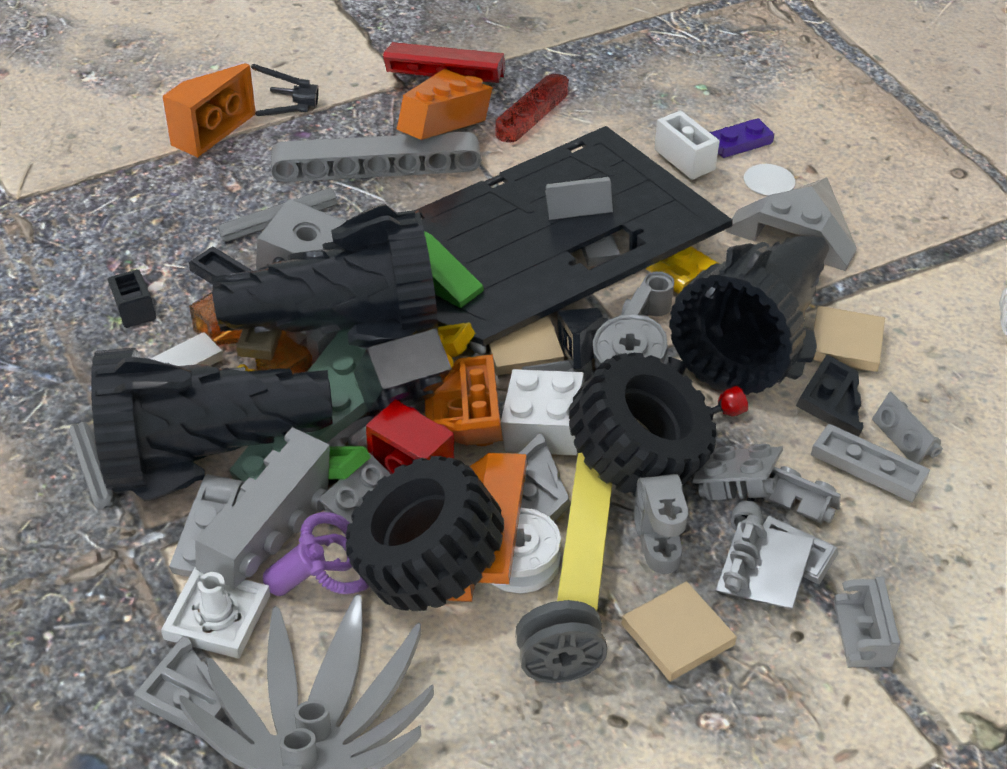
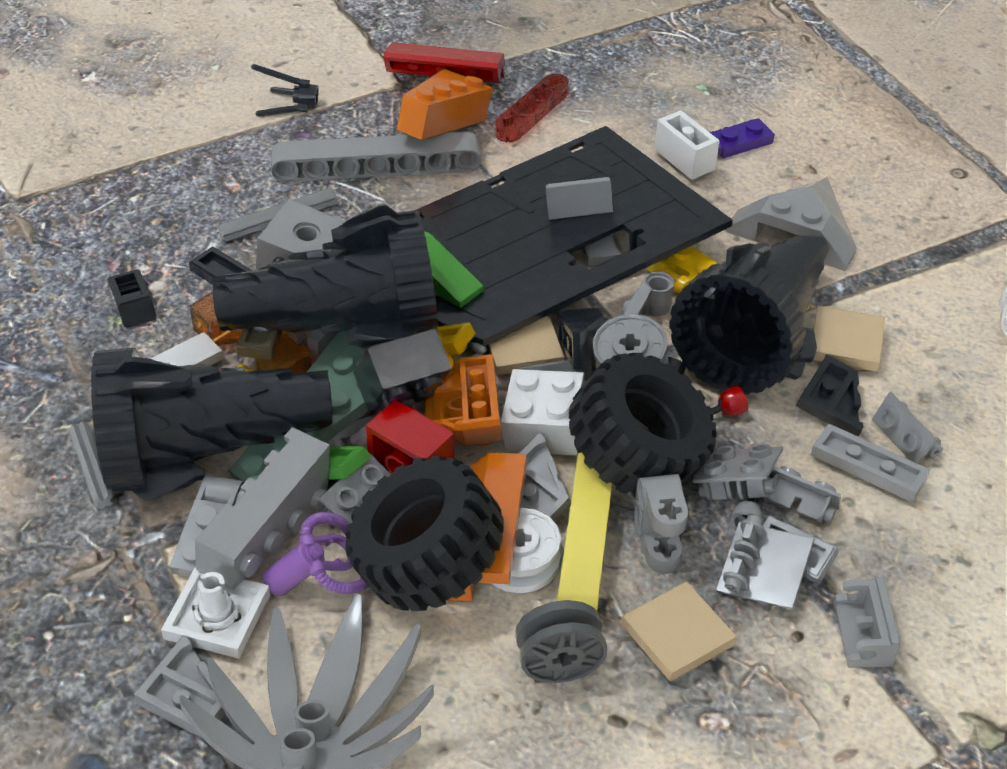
orange slope [163,63,256,158] -> none
white sticker [744,164,795,196] -> none

